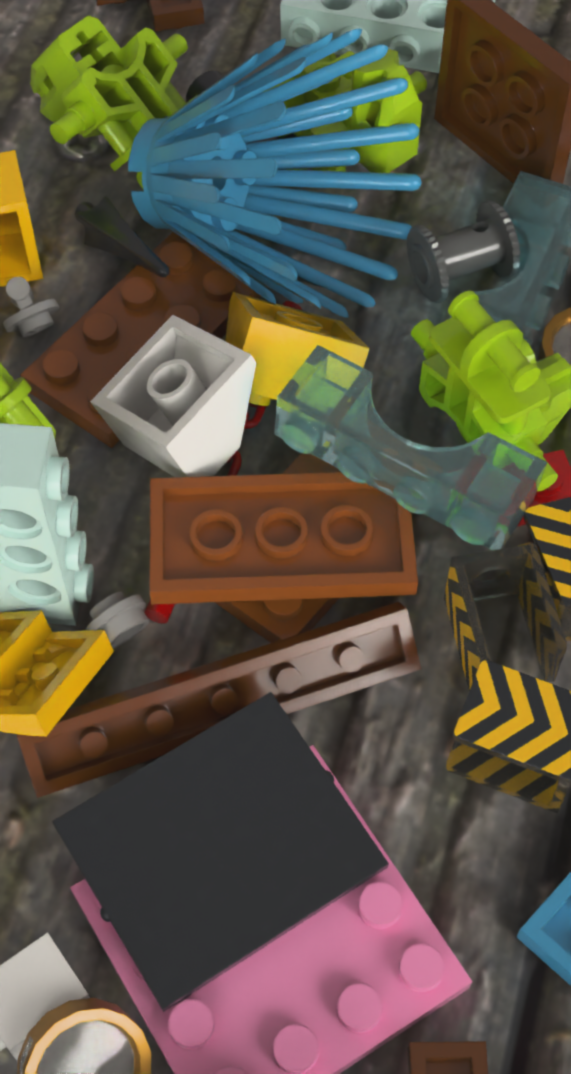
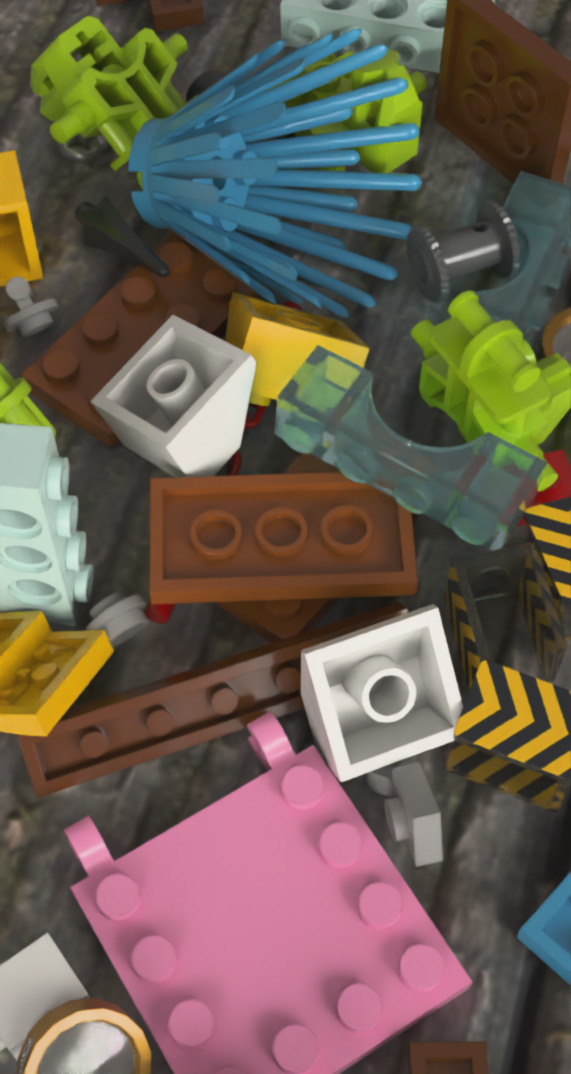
black piece [52,692,389,1012] -> none
none -> white slope [301,604,463,782]
none -> light grey plate [365,755,443,867]

